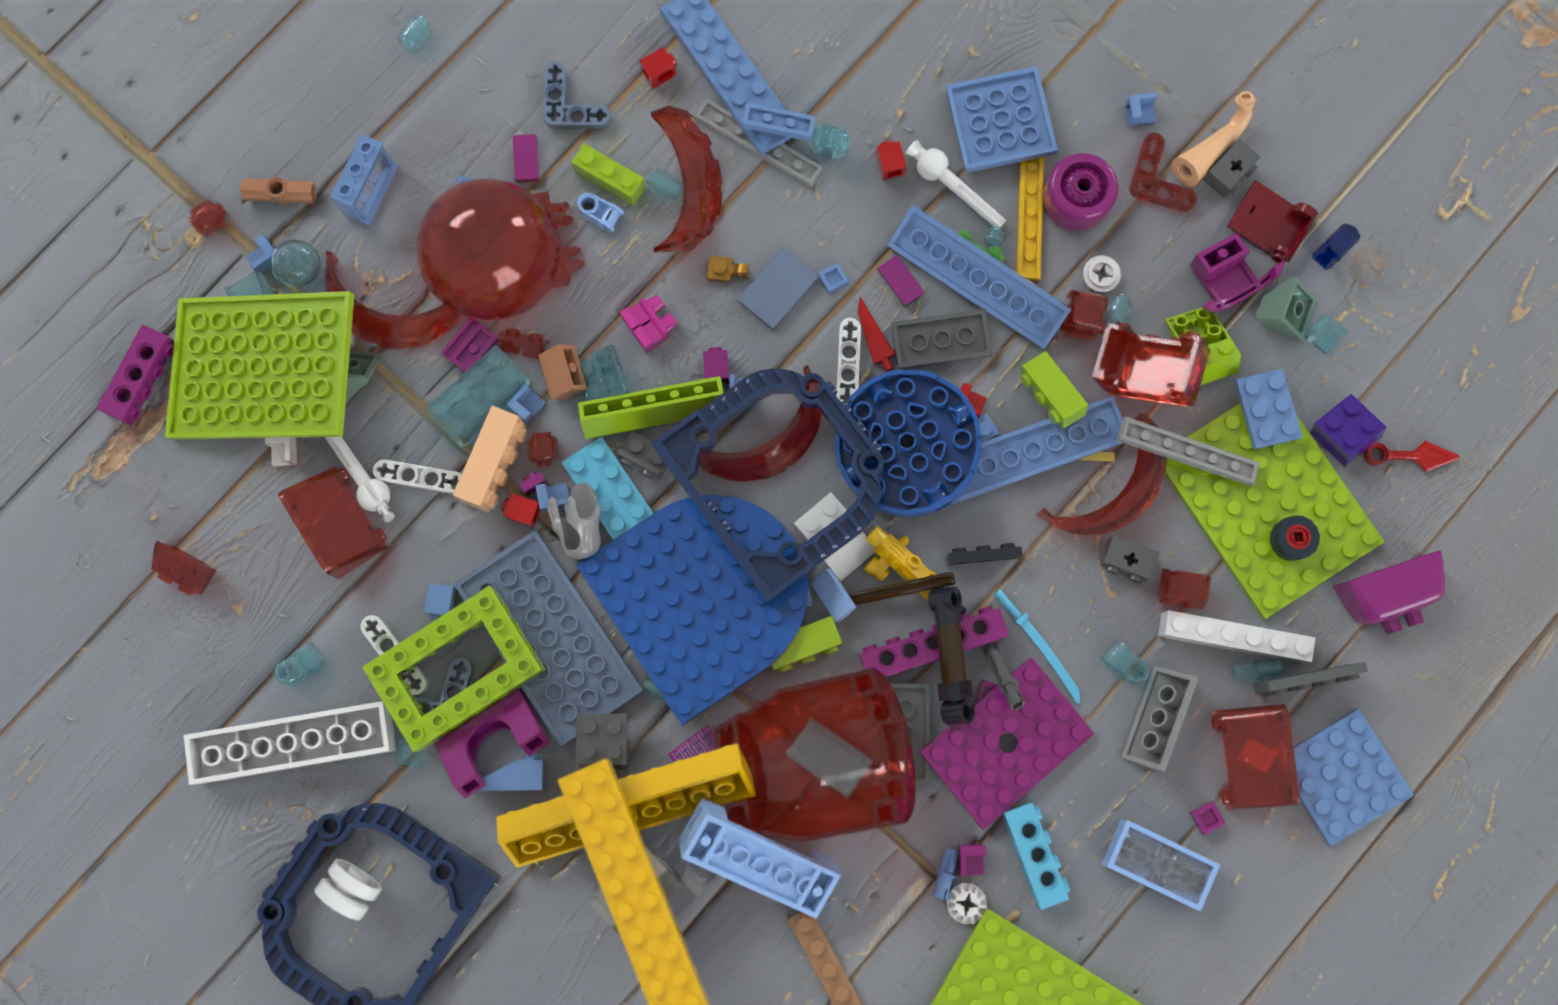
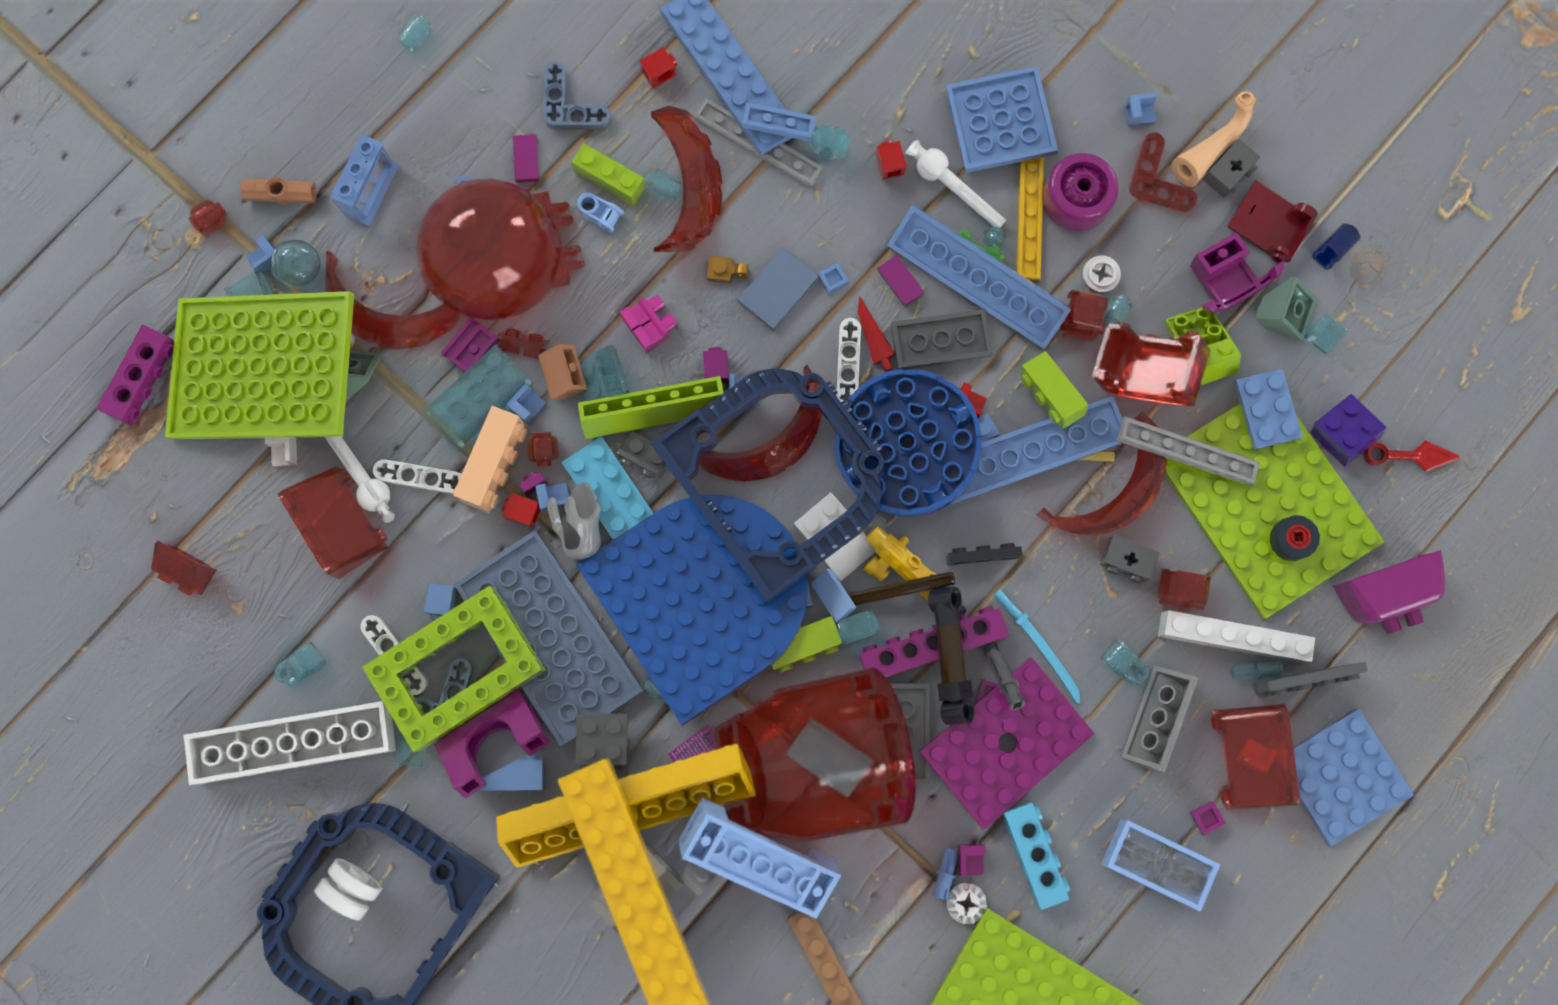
none -> clear light blue gear [837,611,879,645]

